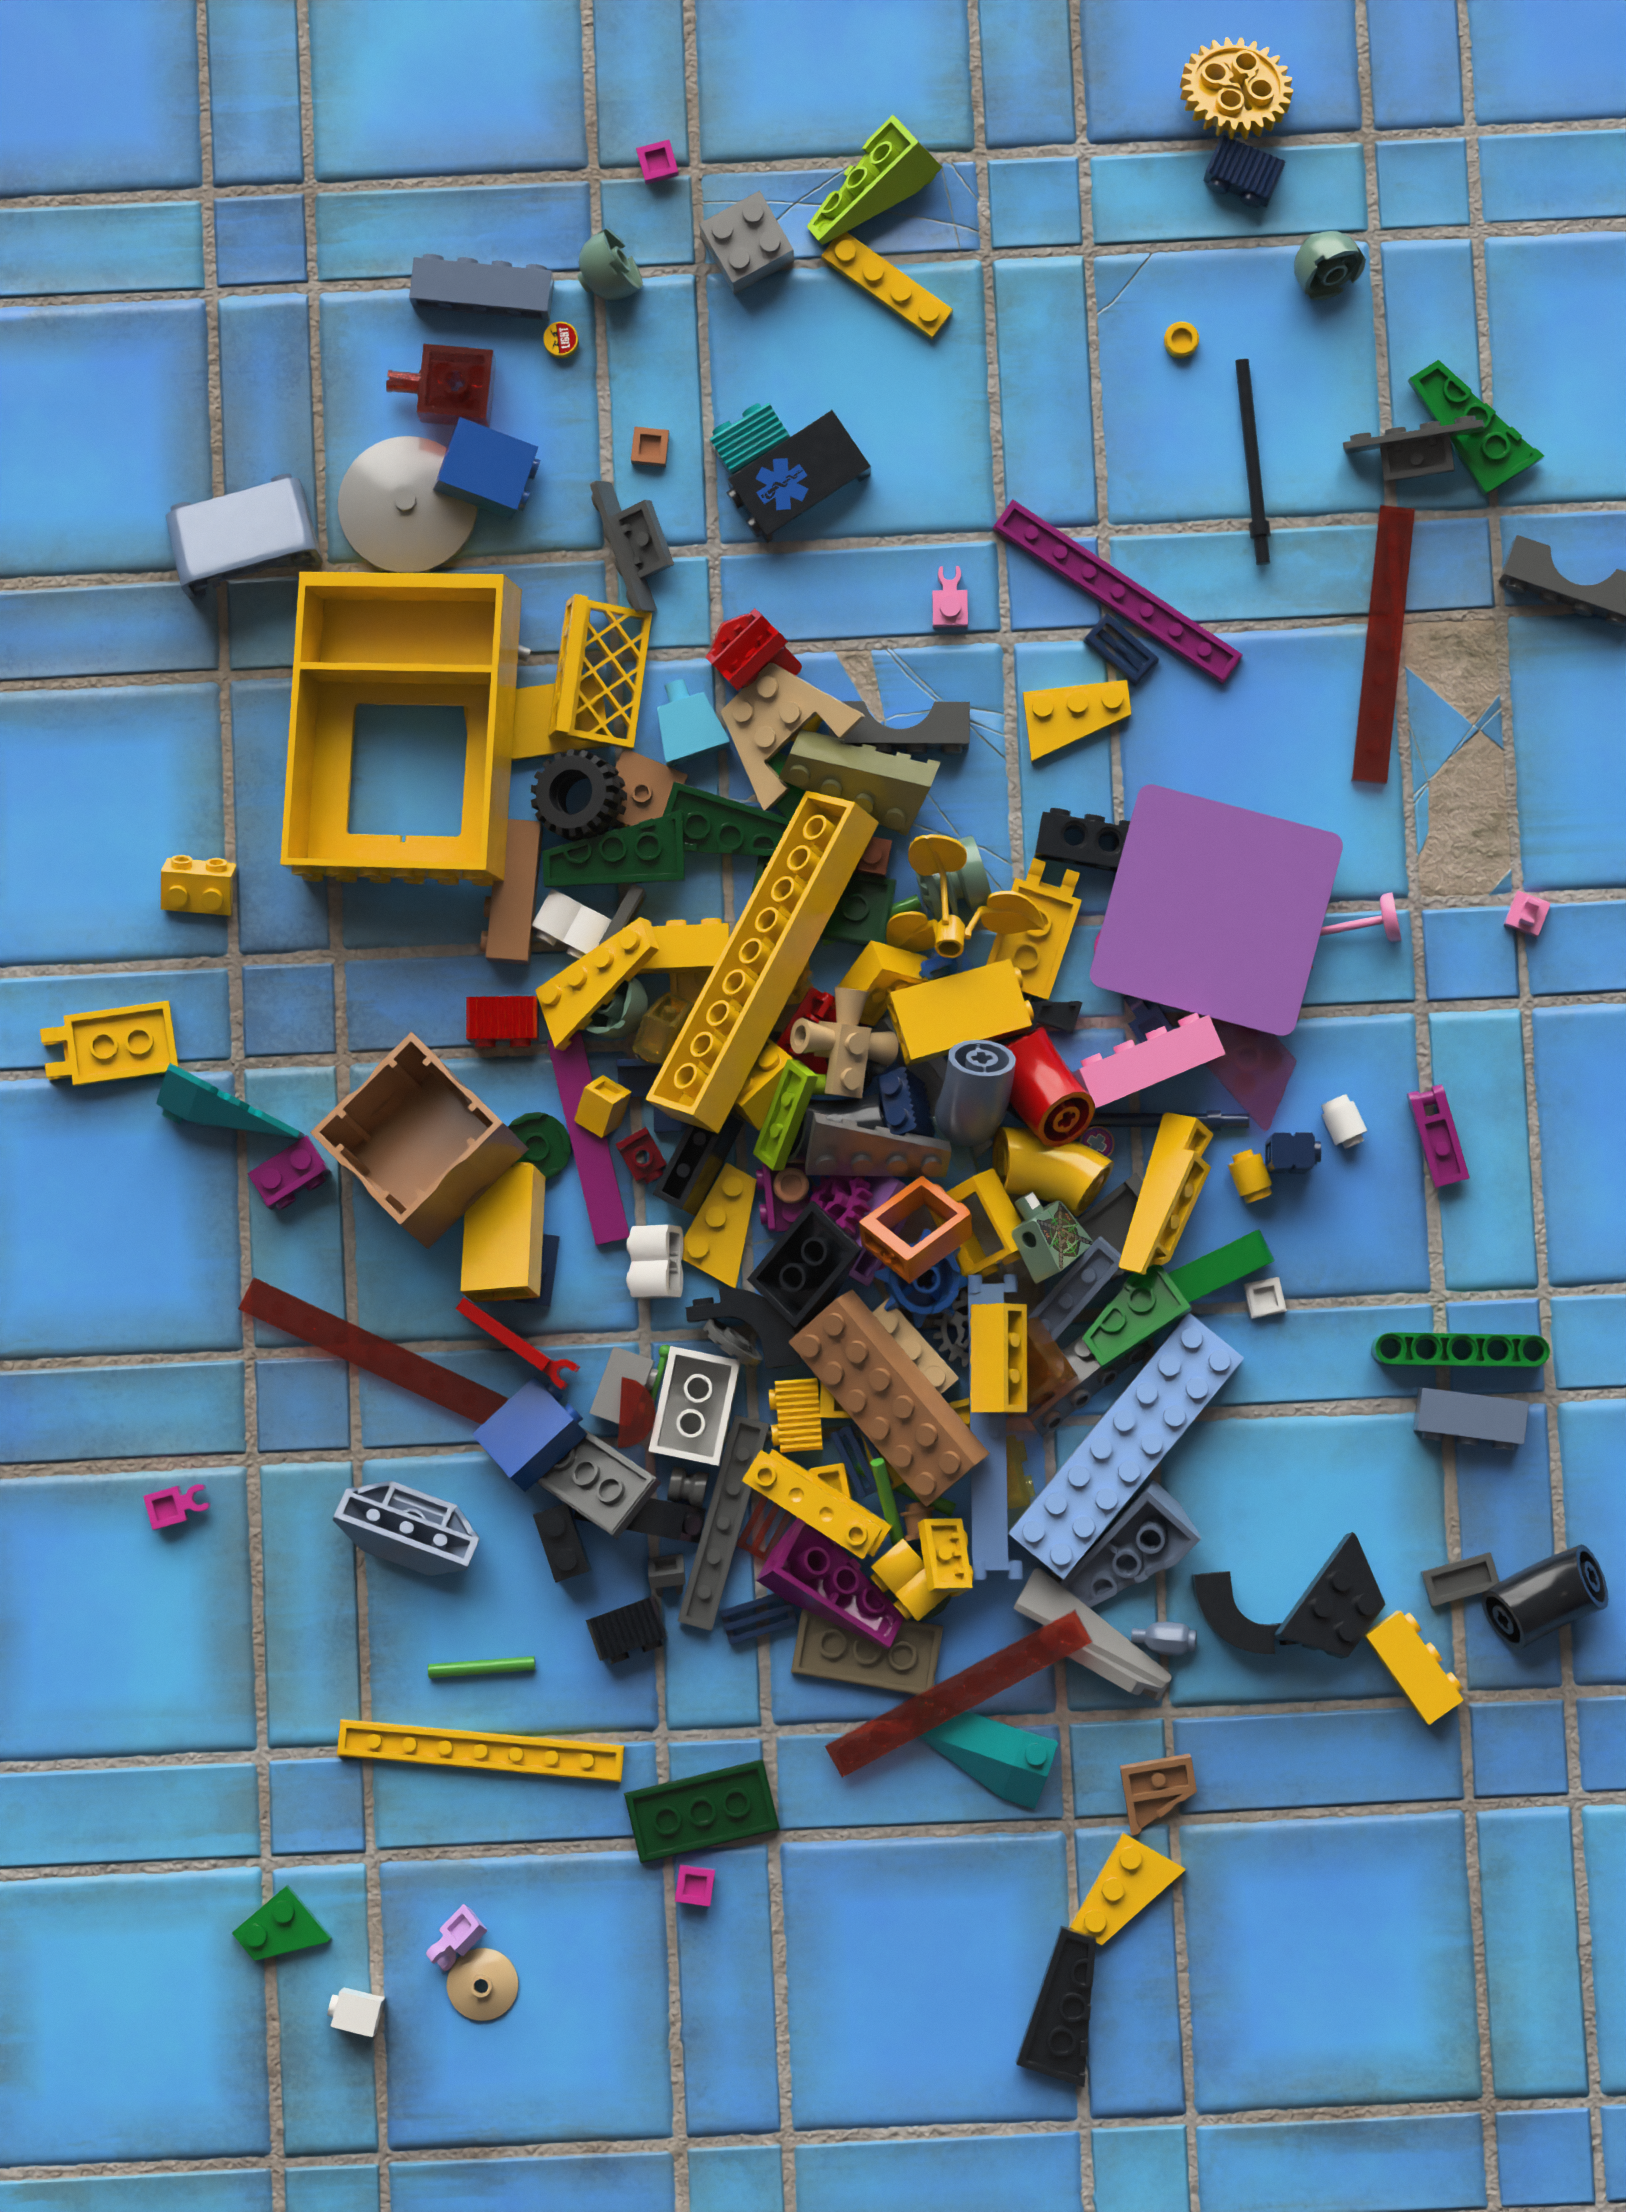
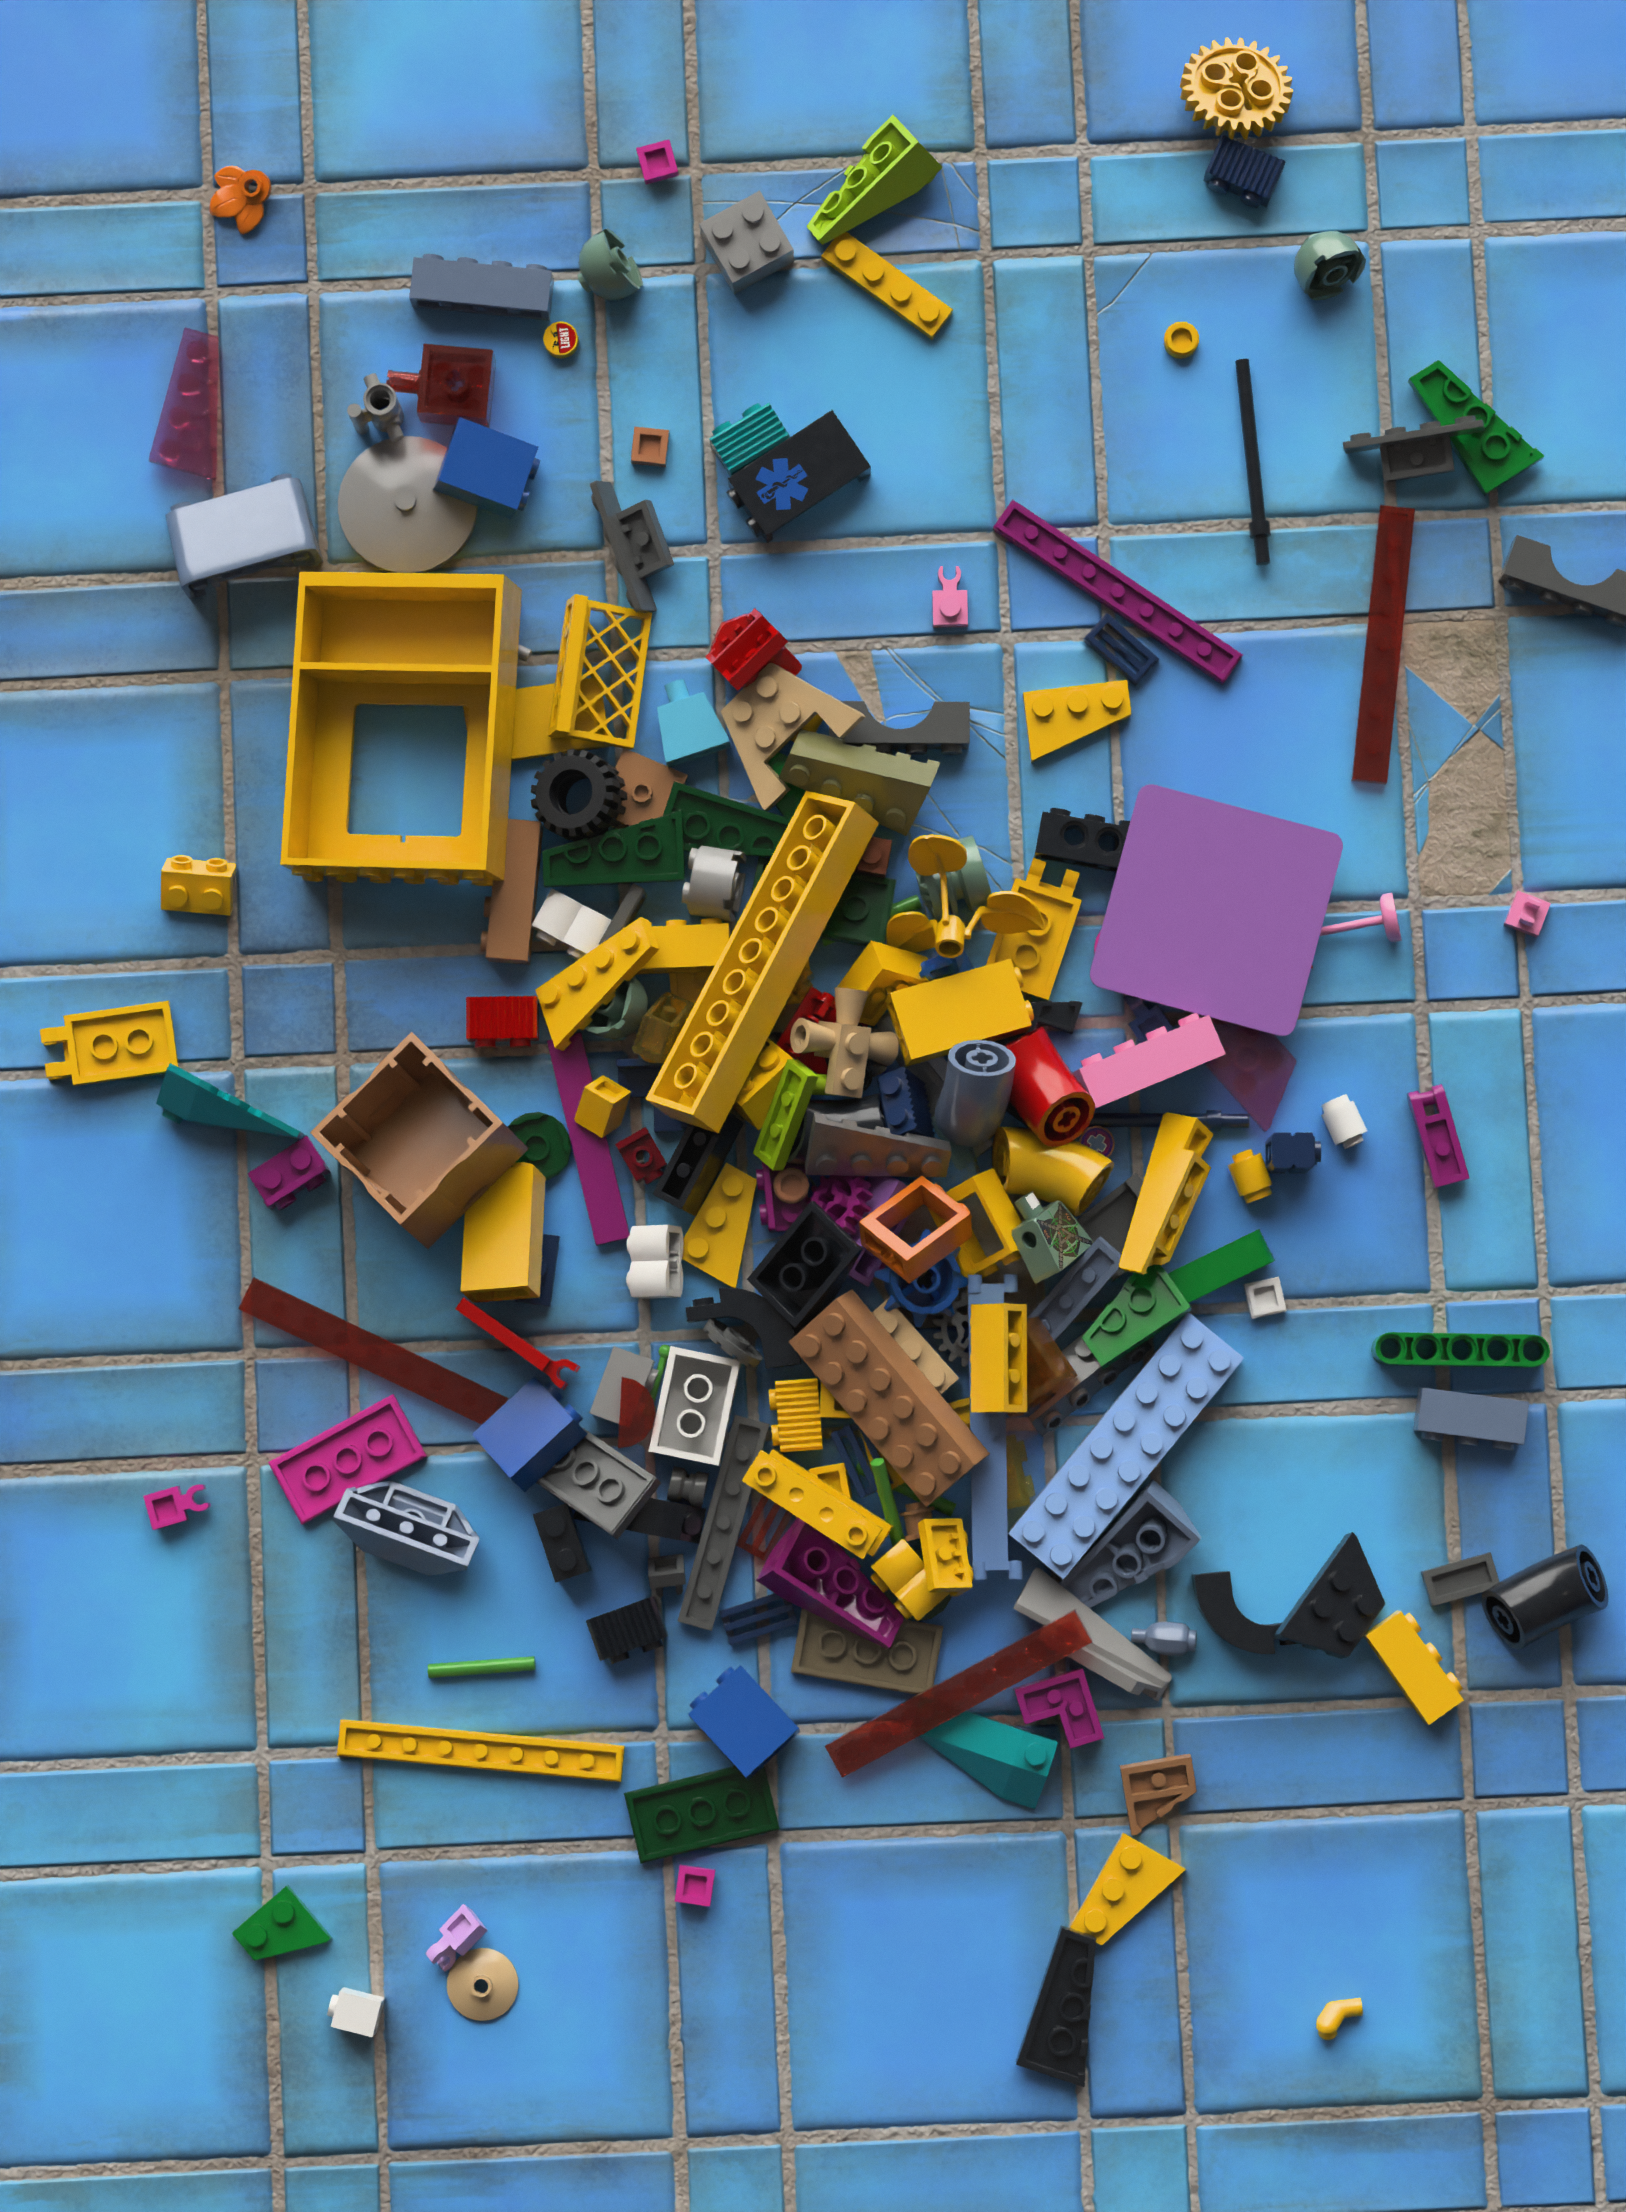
none -> clear pink wing [148,327,219,481]
none -> orange plate [209,166,271,235]
none -> dark pink tile [268,1394,427,1525]
none -> light grey pin [347,373,404,442]
none -> light grey brick [682,845,746,922]
none -> blue brick [688,1665,800,1780]
none -> magenta panel [1013,1667,1104,1749]
none -> yellow arm [1316,1998,1363,2040]

